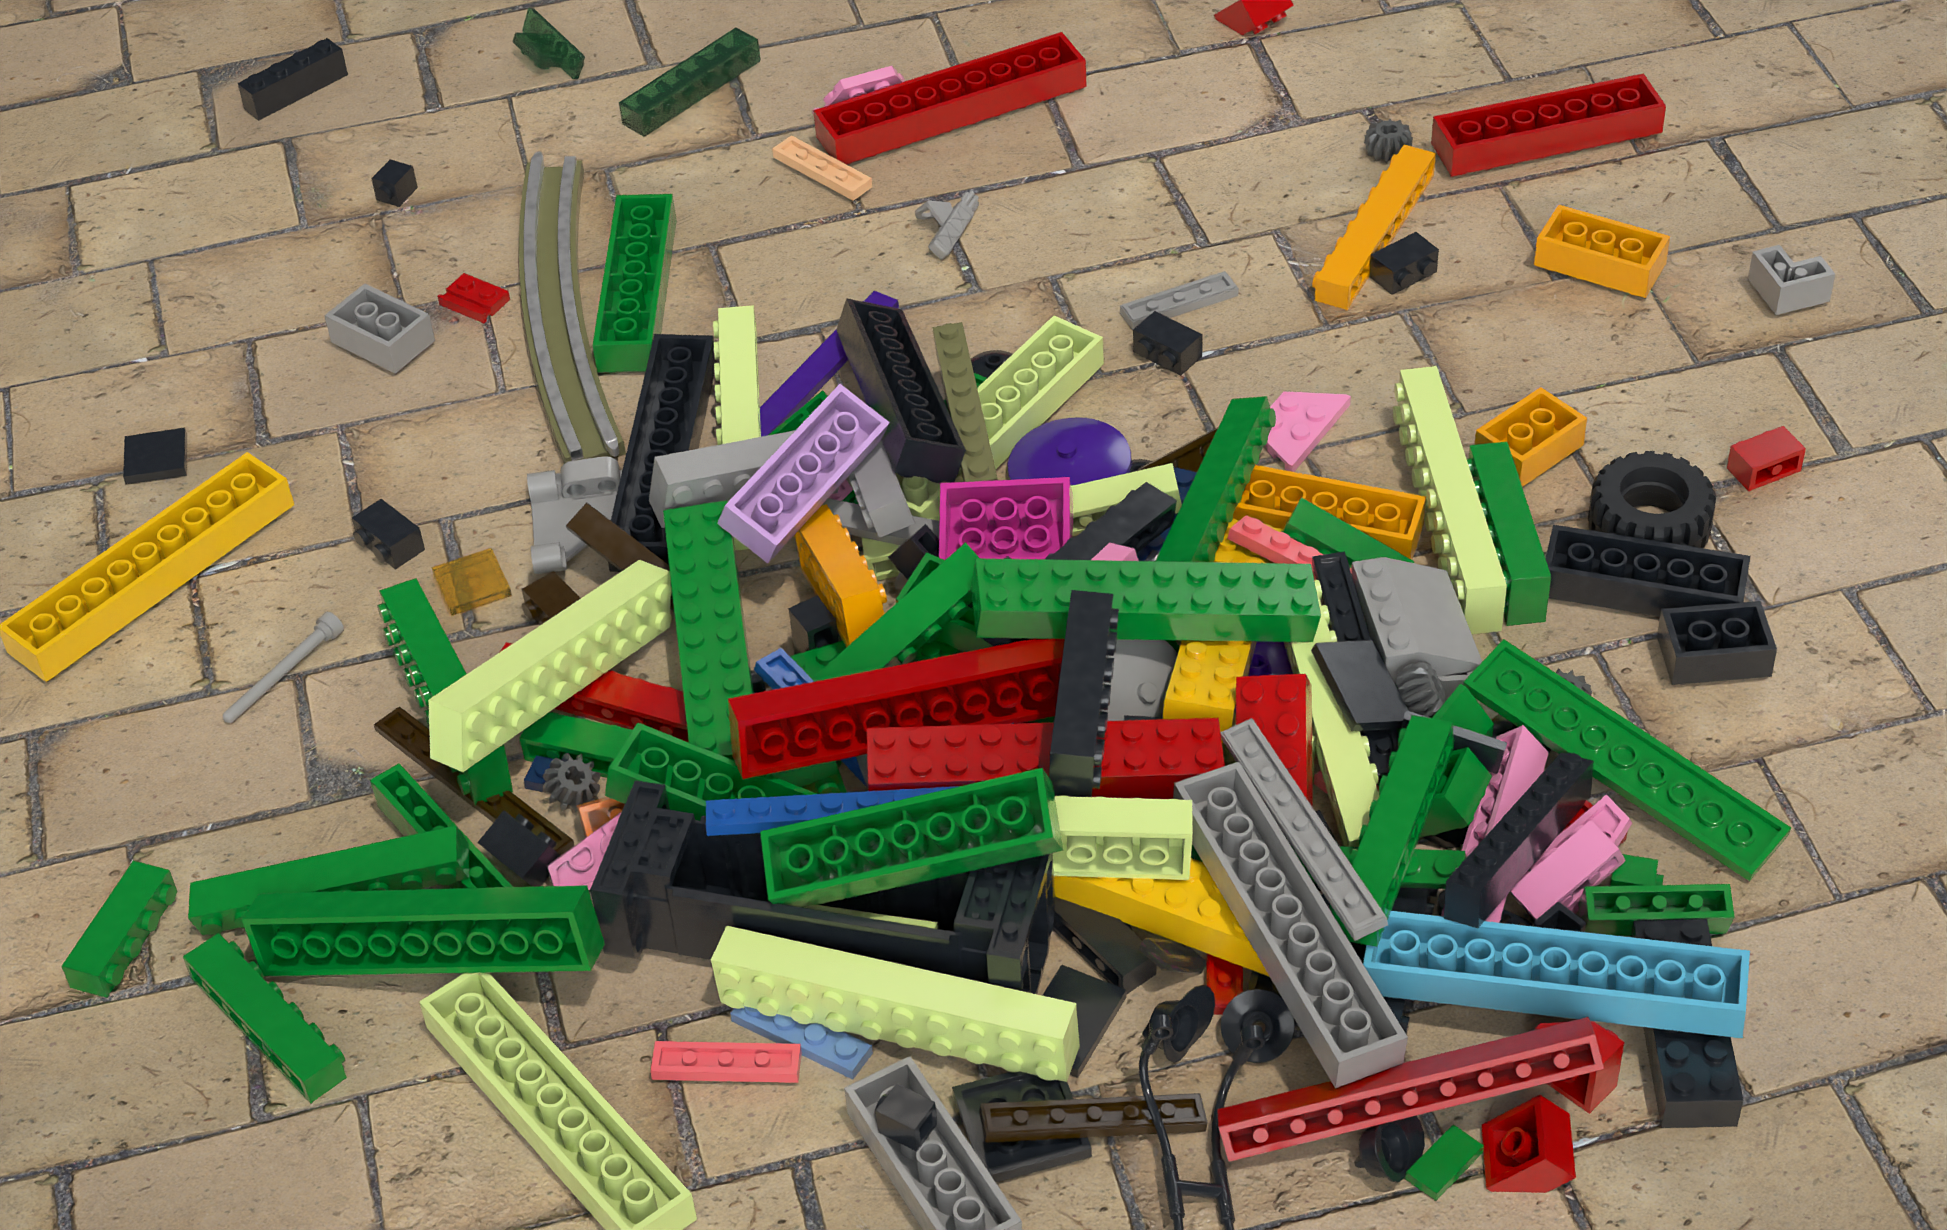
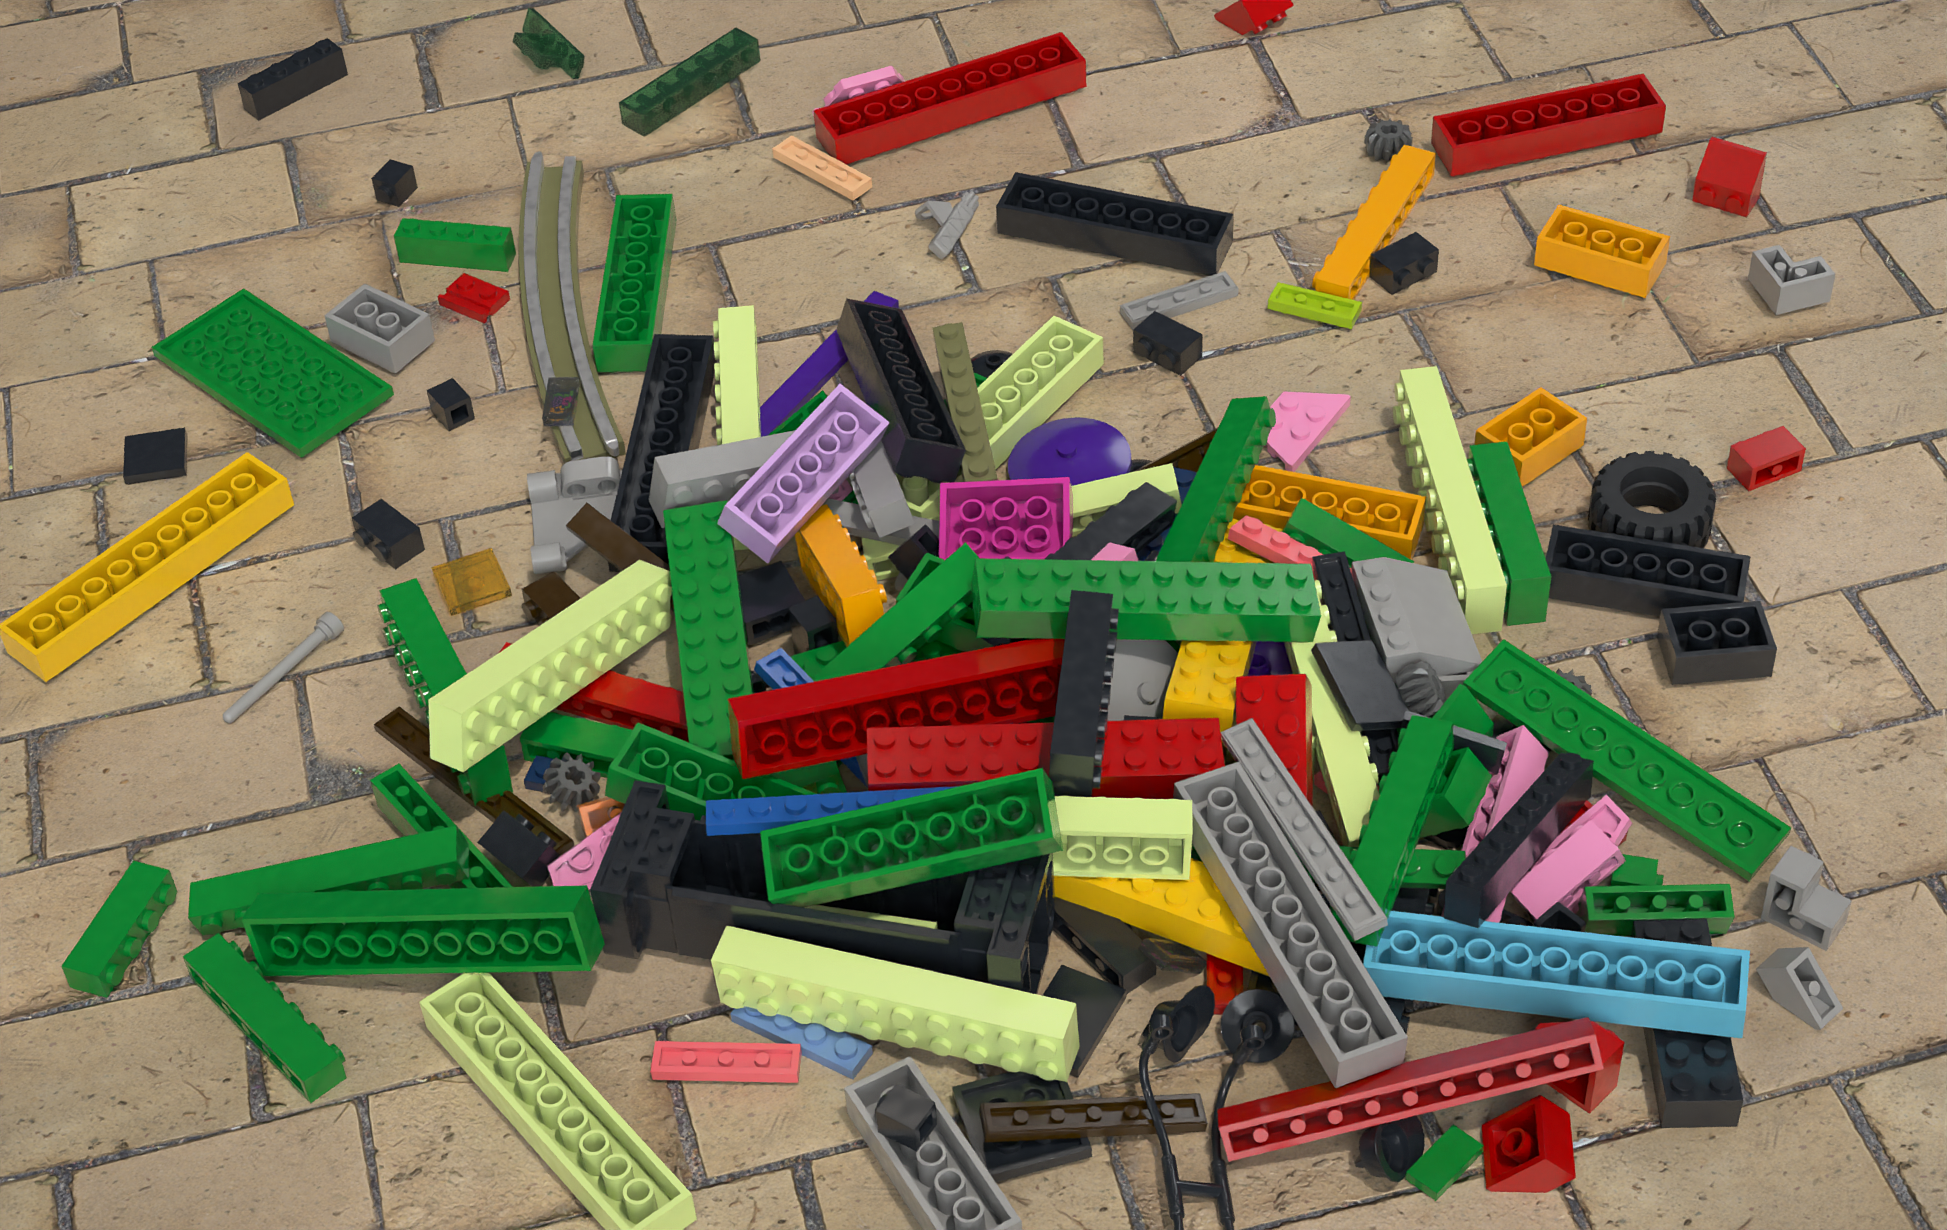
none -> green plate [151,288,394,458]
none -> green brick [394,218,516,272]
none -> black brick [427,378,475,431]
none -> clear smoke tile [542,377,580,426]
none -> black brick [739,561,805,645]
none -> black brick [996,172,1234,275]
none -> lime plate [1268,282,1362,329]
none -> red slope [1692,137,1767,218]
none -> light grey slope [1756,947,1843,1030]
none -> light grey brick [1761,846,1852,951]

